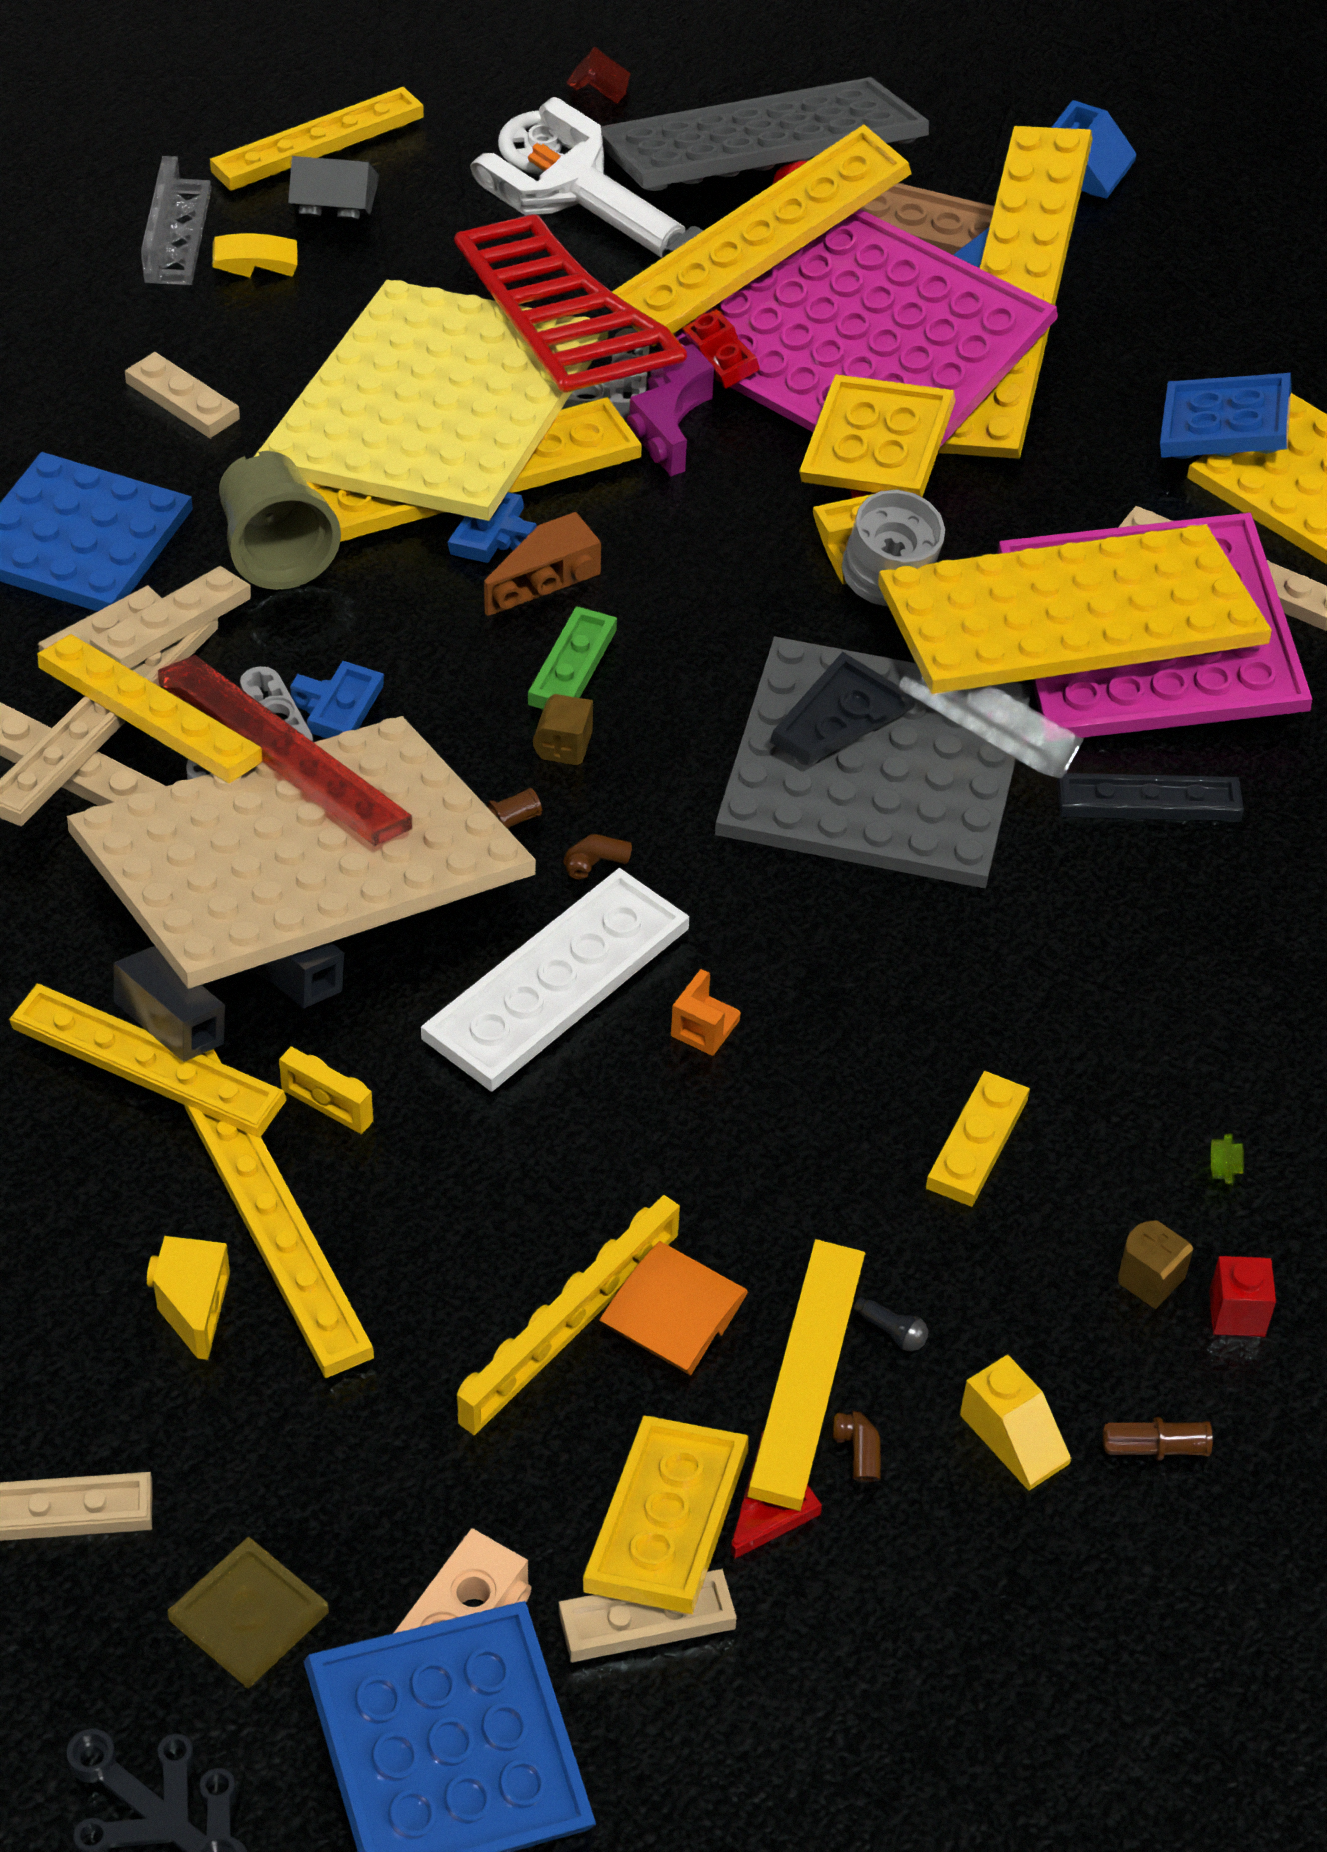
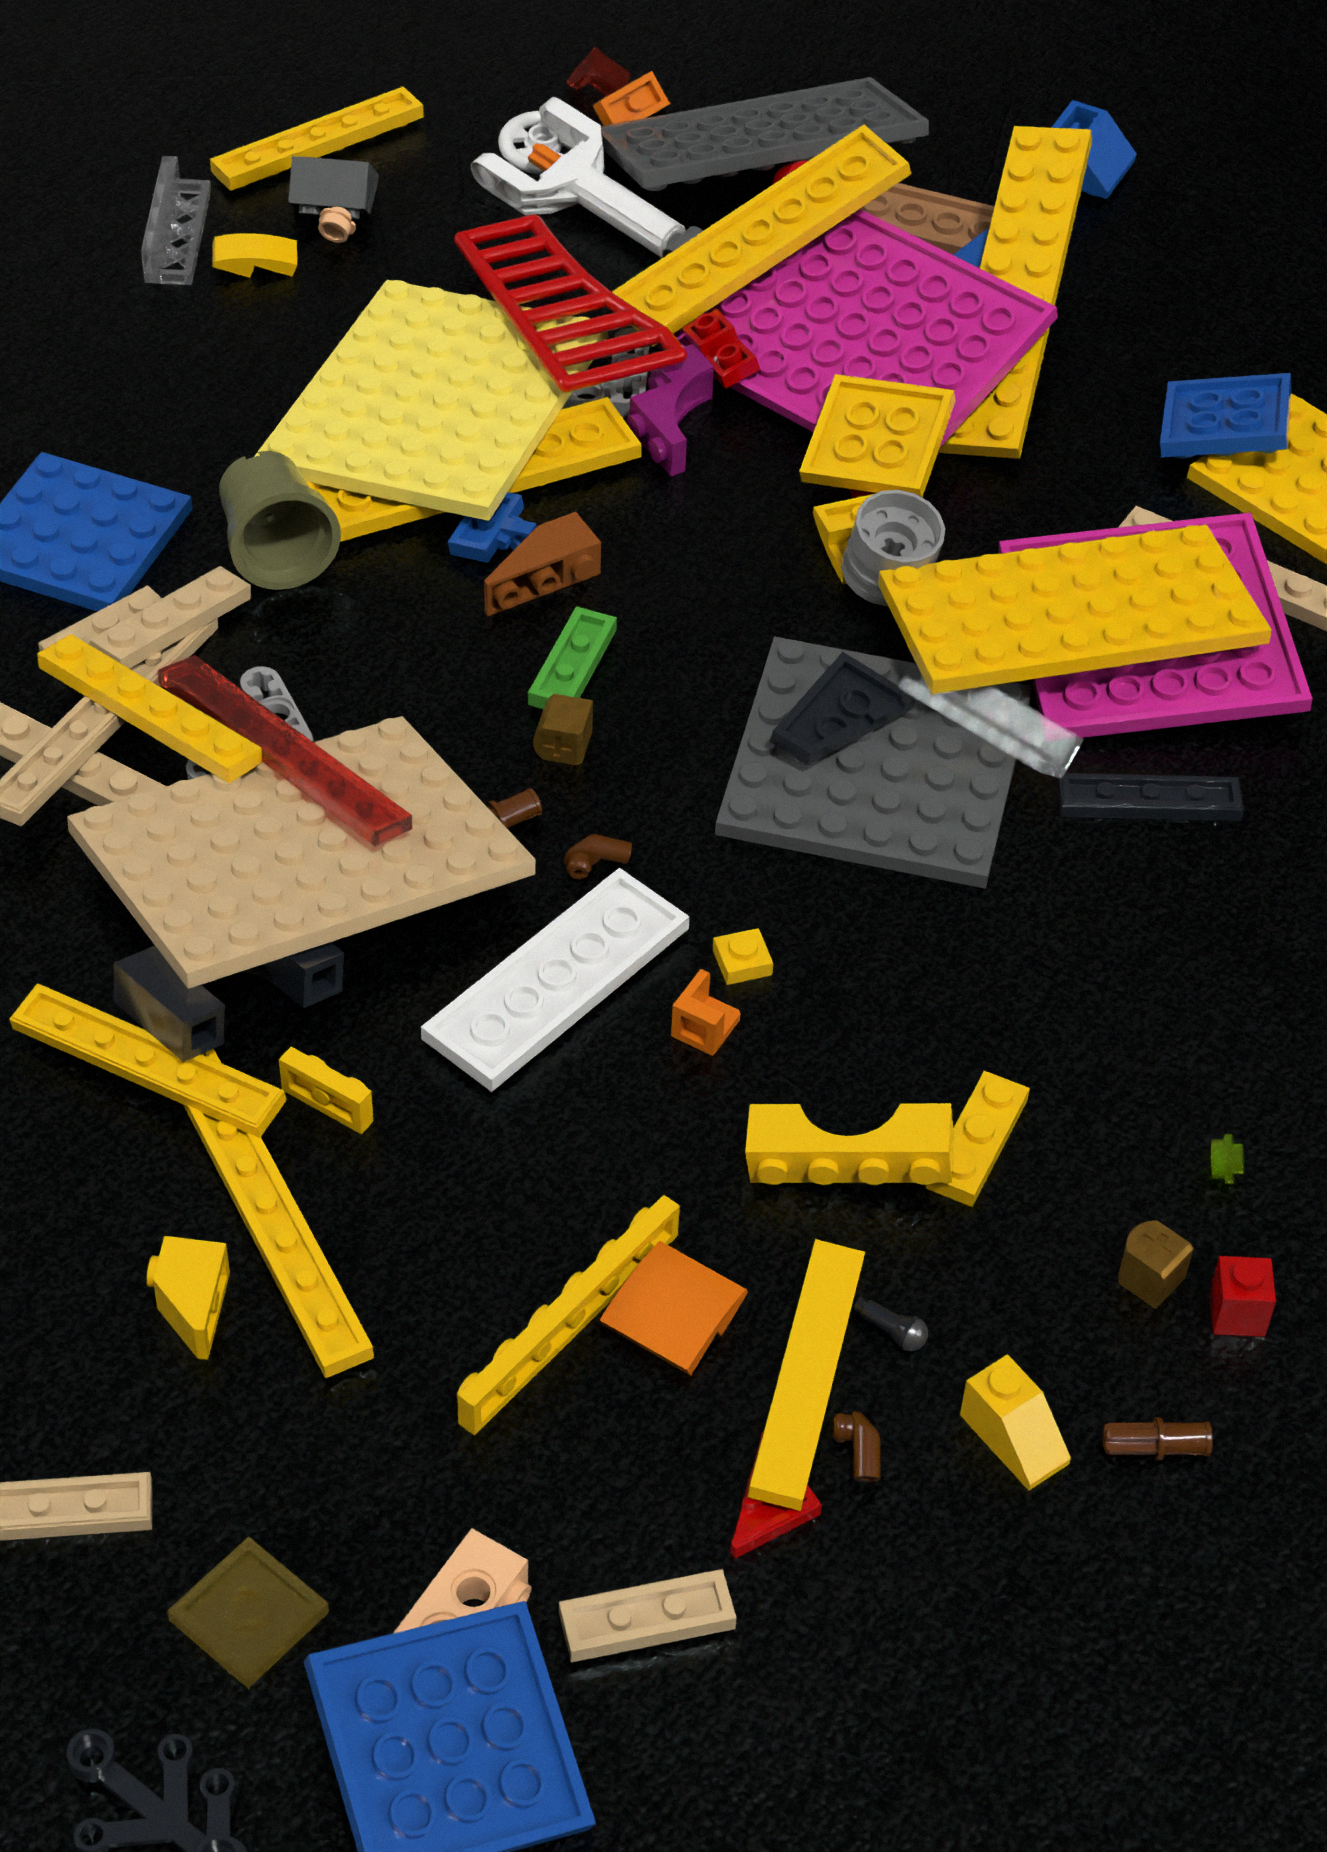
tan plate [125,352,240,438] -> none
blue hinge [290,661,384,738] -> none
yellow plate [583,1415,748,1615] -> none
none -> light nougat plate [318,206,356,243]
none -> orange plate [592,71,670,126]
none -> yellow plate [713,928,773,985]
none -> yellow arch [745,1103,954,1185]

